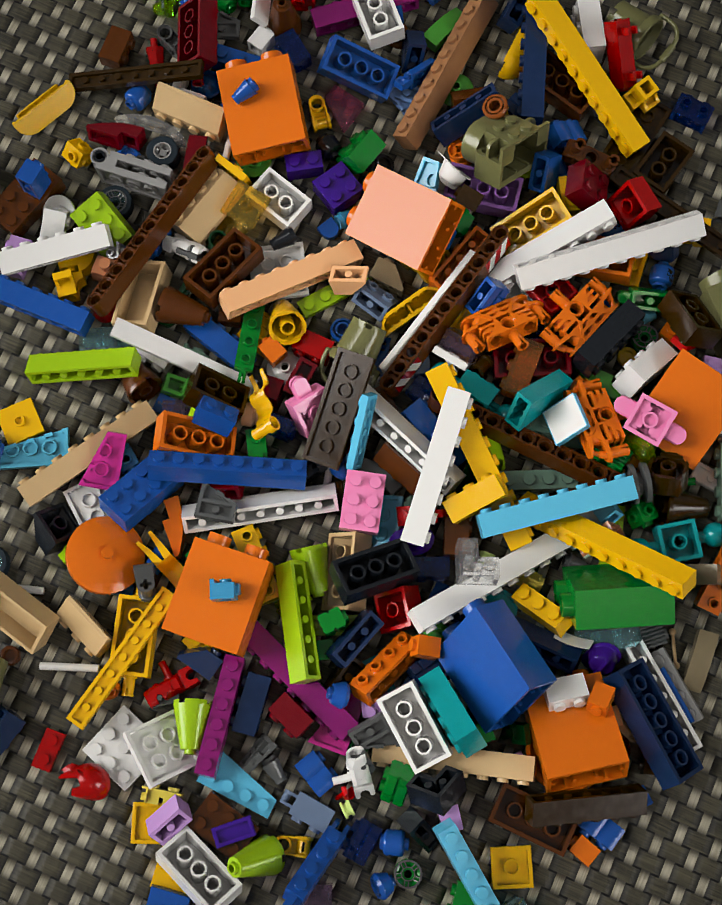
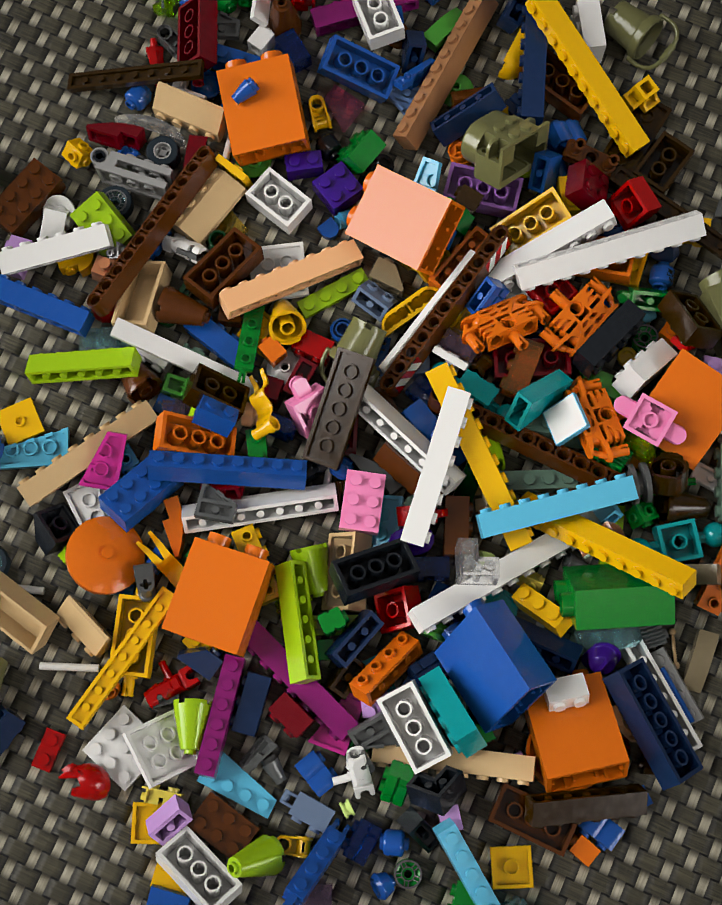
reddish brown tile [0,646,21,666] -> none
yellow brick [12,80,75,135] -> none
blue brick [15,158,51,200] -> none
yellow brick [52,269,87,302] -> none
reddish brown brick [98,25,135,69] -> none
dark azure brick [210,579,241,602] -> none
dark purple tile [211,815,257,849] -> none
clear yellow plate [220,180,272,231] -> none
black cone [269,227,298,251] -> none
blue cone [326,681,351,709] -> none
light nougat slope [329,266,369,295] -> none
red hand [335,786,355,800] -> none
medium azure plate [346,392,378,470] -> none
orange brick [408,634,441,660] -> none
white piece [438,151,471,189] -> none
yellow brick [442,473,509,524] -> none
dark orange brick [482,94,508,119] -> none
dark green plate [501,722,532,745] -> none
white sticker [554,633,594,649] -> none
orange brick [586,680,616,718] -> none
red brick [603,18,643,92] -> none
clear blue brick [669,93,715,134] -> none

